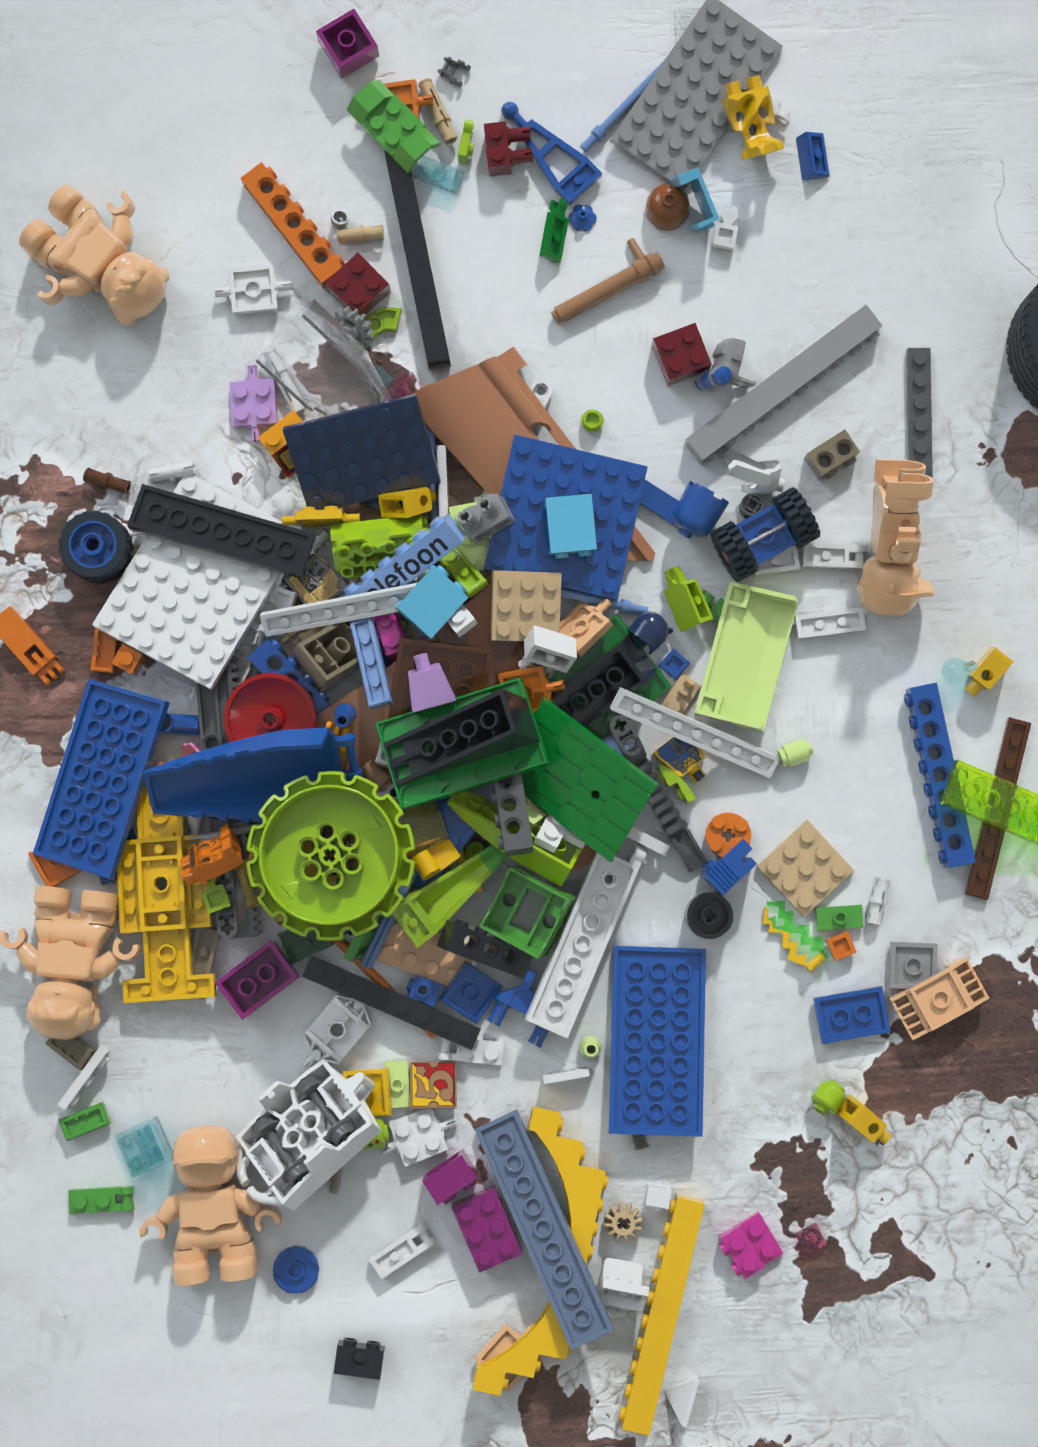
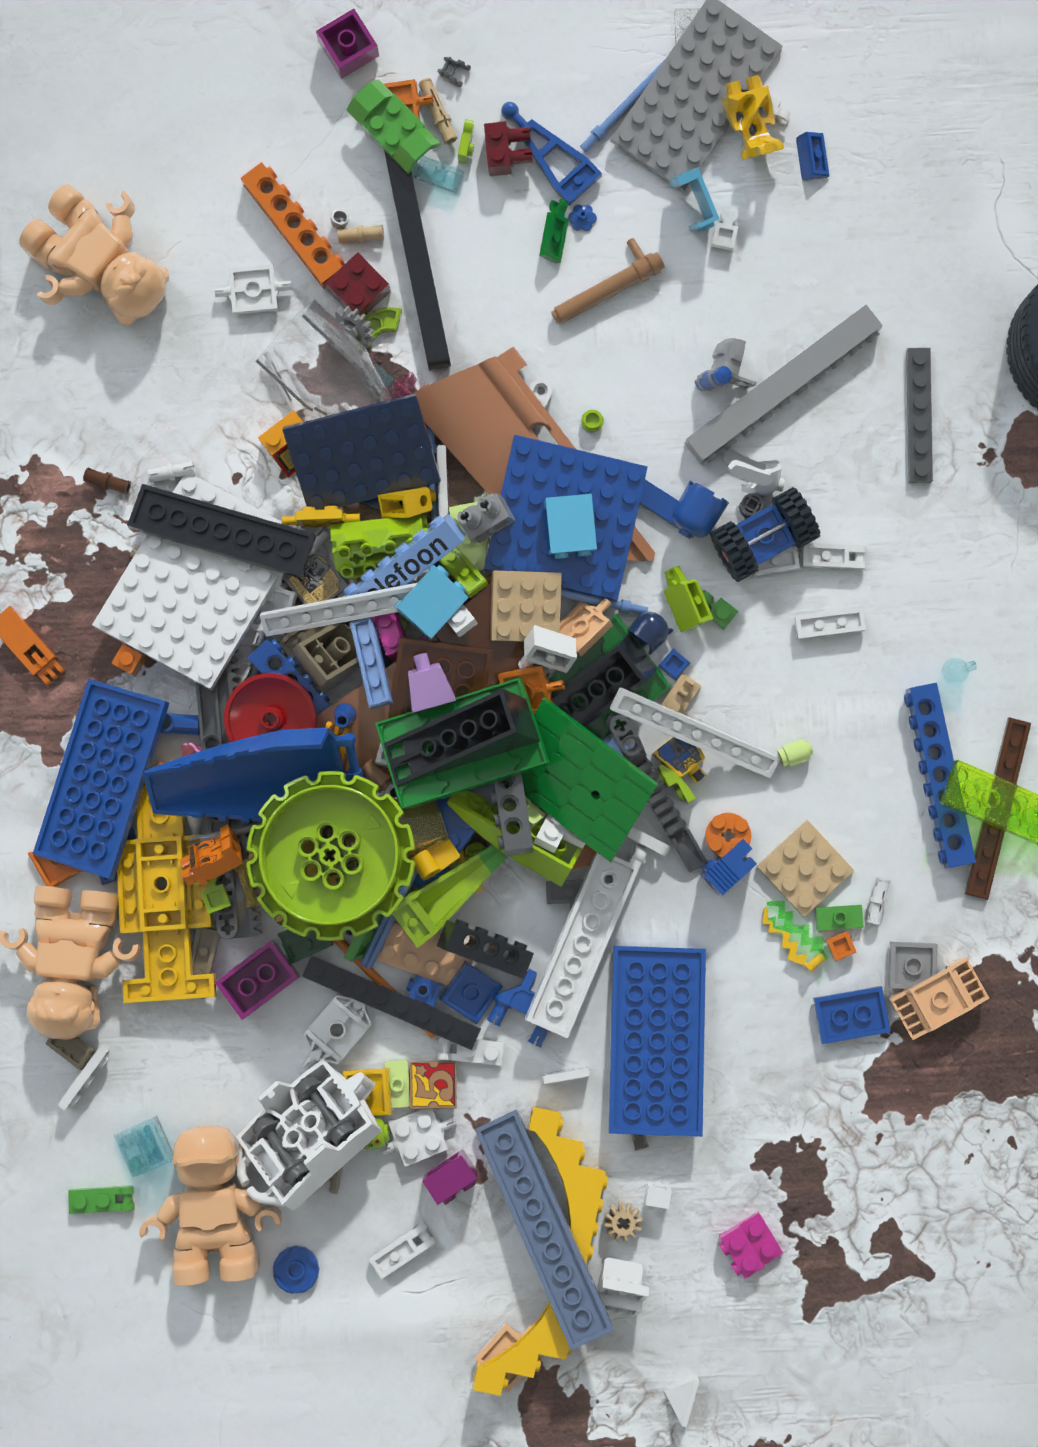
wheel [58,510,134,584] -> none
bright green plate [59,1102,111,1141] -> none
orange plate [90,628,118,674] -> none
lavender plate [230,365,278,443] -> none
black brick [333,1338,385,1380] -> none
magenta brick [451,1184,522,1273] -> none
bright green piece [479,864,577,959] -> none
yellowish green cone [579,1036,602,1059] -> none
yellow brick [618,1194,705,1436] -> none
dark orange cylinder [645,183,690,231] -> none
dark red brick [651,323,712,387] -> none
black brick [685,892,733,939] -> none
yellowish green slope [695,581,799,733] -> none
clear pink tile [795,1223,827,1255] -> none
dark tan brick [804,429,860,480] -> none
lime head [811,1080,846,1115] -> none
yellow torso [837,1094,891,1145] -> none
light nougat piece [857,459,935,616] -> none
yellow torso [965,646,1014,698] -> none

